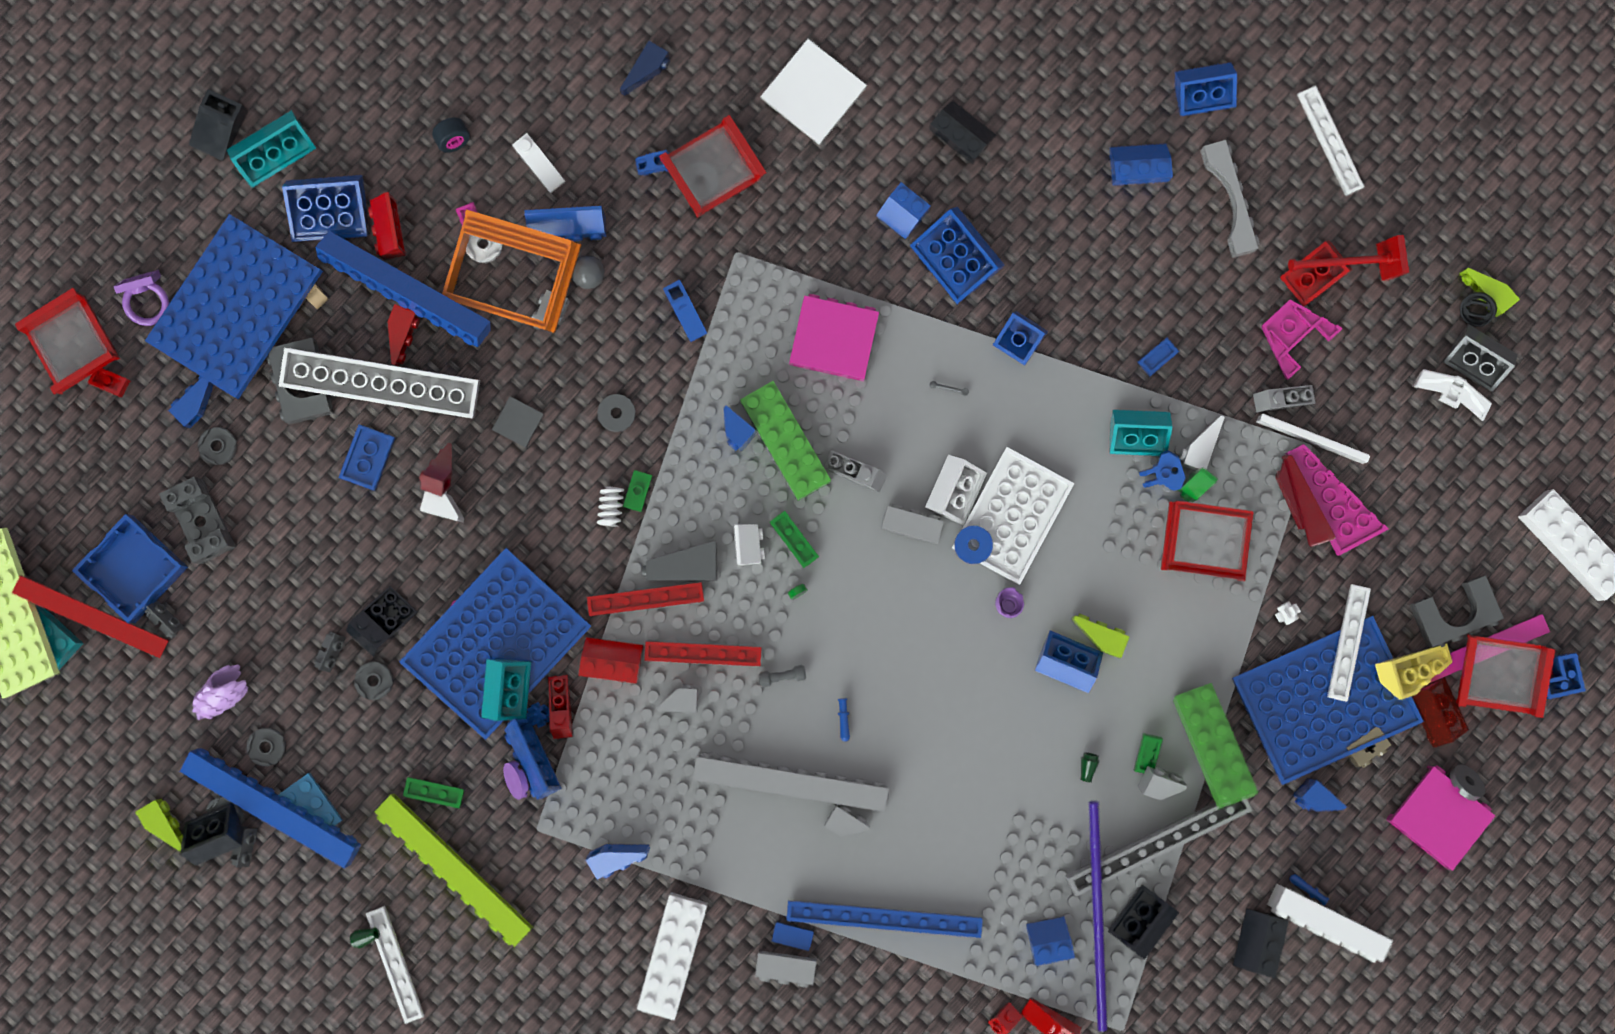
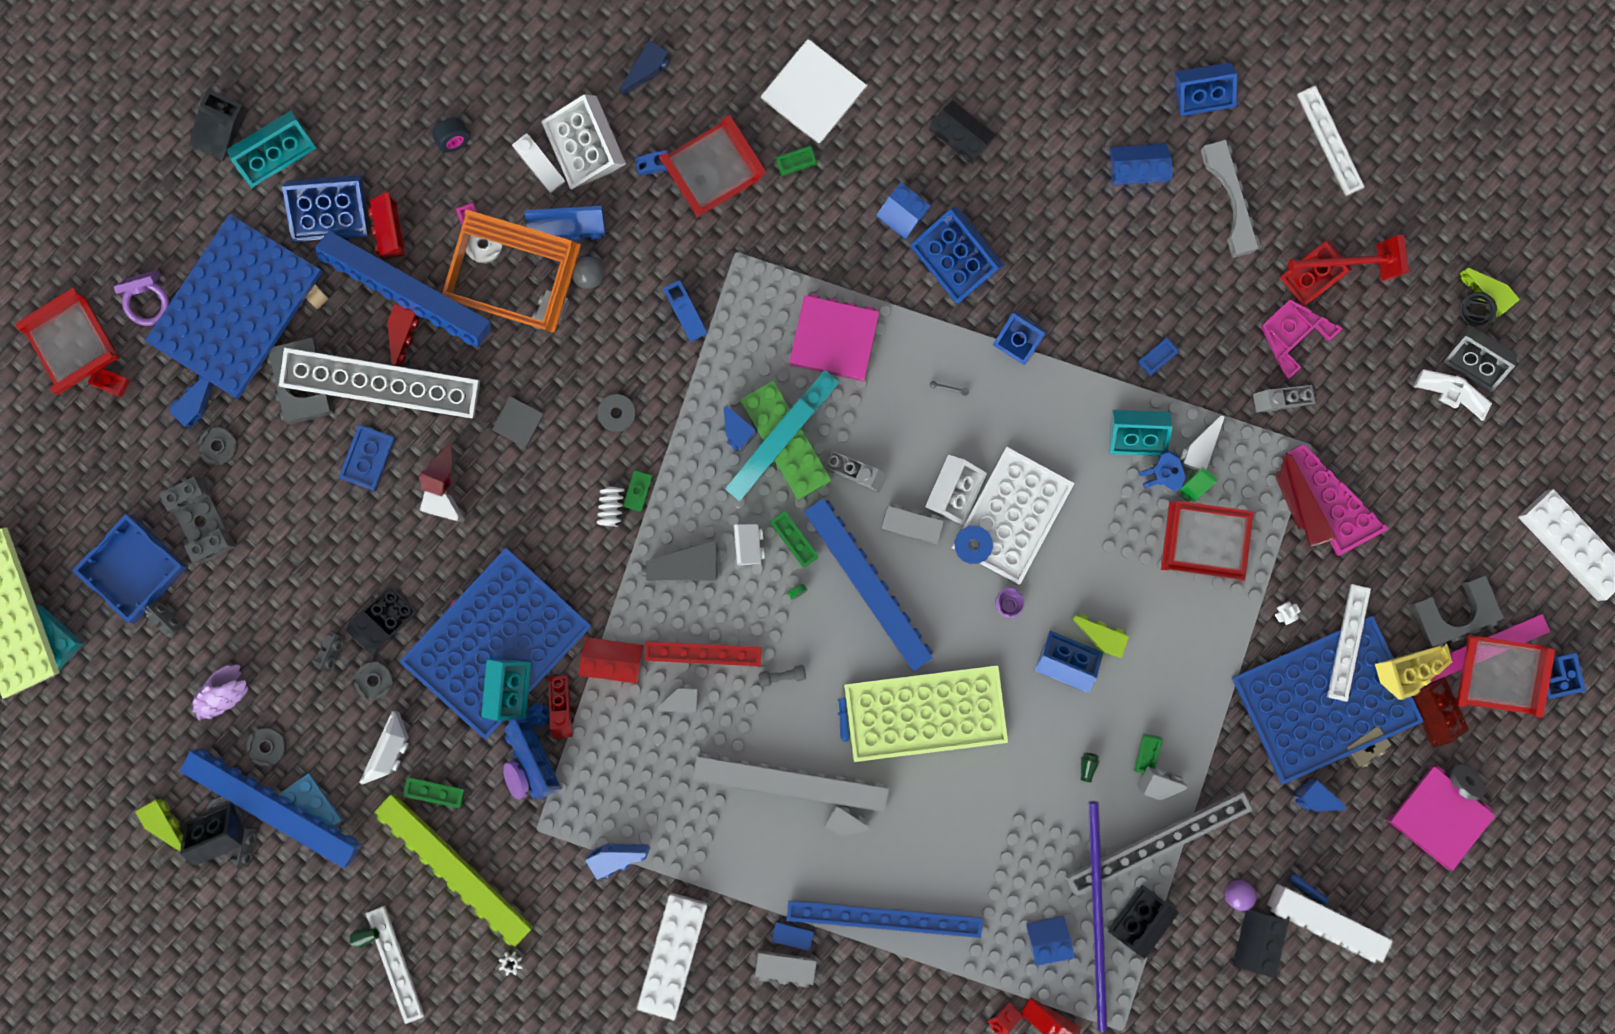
red tile [11,575,169,658] -> none
red plate [587,582,704,616] -> none
bright green brick [1173,683,1258,809] -> none
white tile [1256,414,1370,464] -> none
none -> white wedge [359,711,409,784]
none -> white gear [499,951,523,976]
none -> white slope [541,94,626,190]
none -> teal slope [725,370,840,501]
none -> green plate [775,145,817,177]
none -> blue brick [804,499,933,671]
none -> yellowish green plate [844,665,1008,762]
none -> medium lavender hair [1224,880,1257,911]

